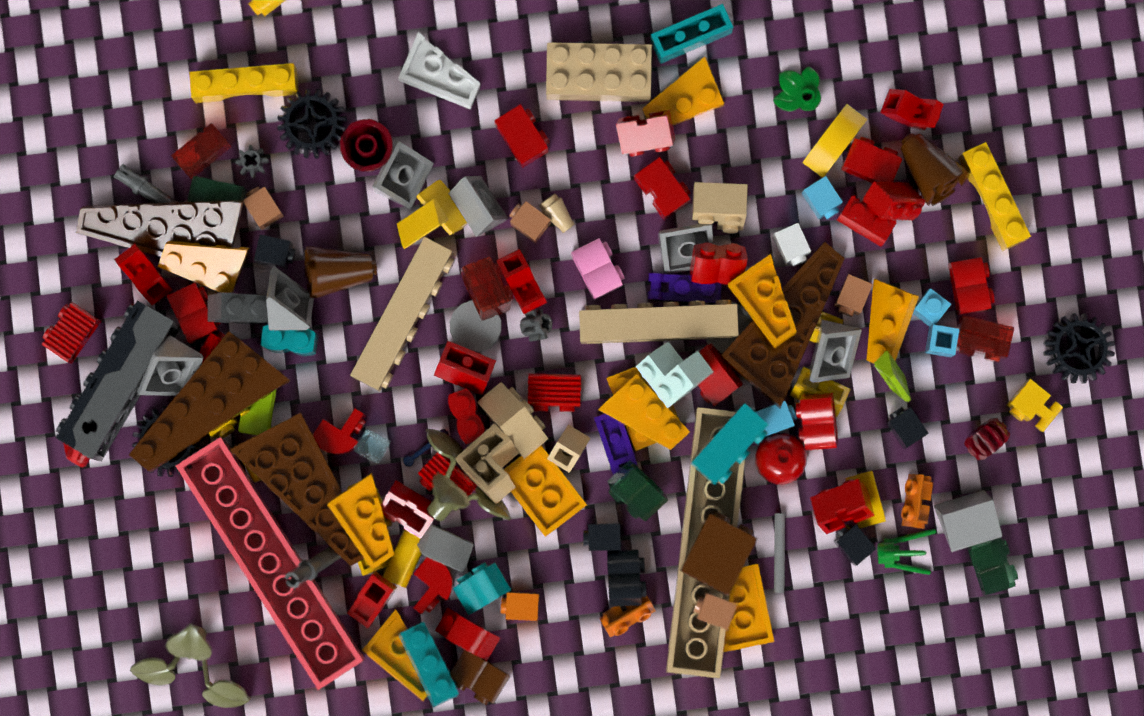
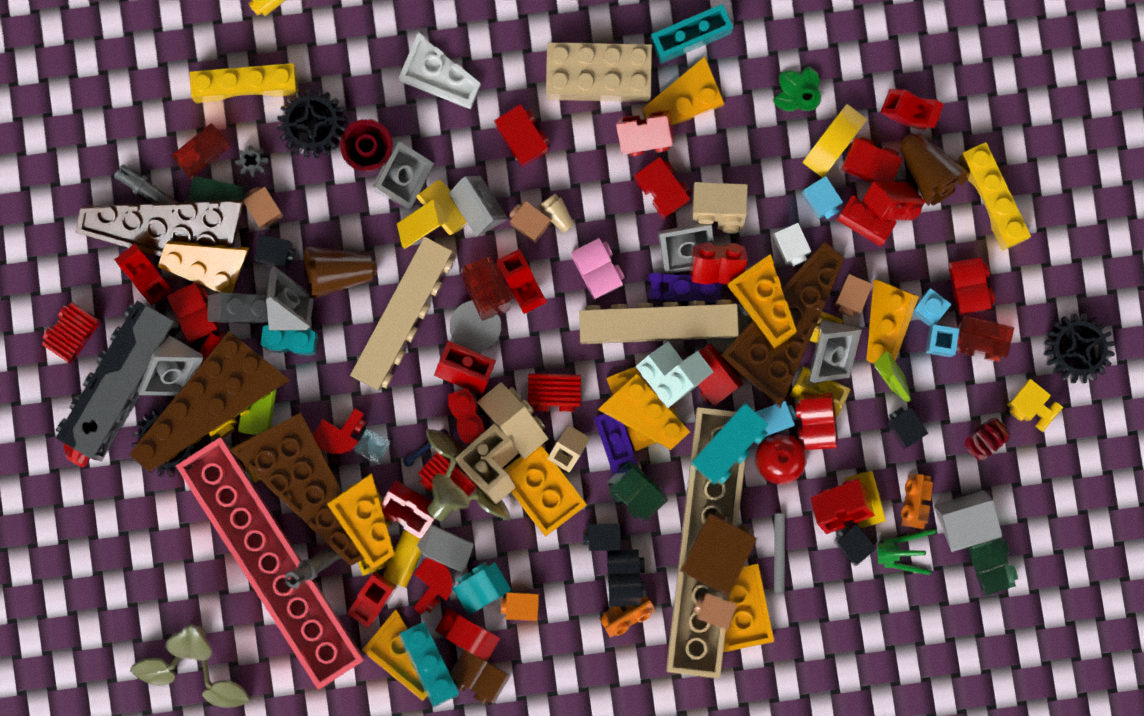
dark grey gear [520,309,552,342] -> none

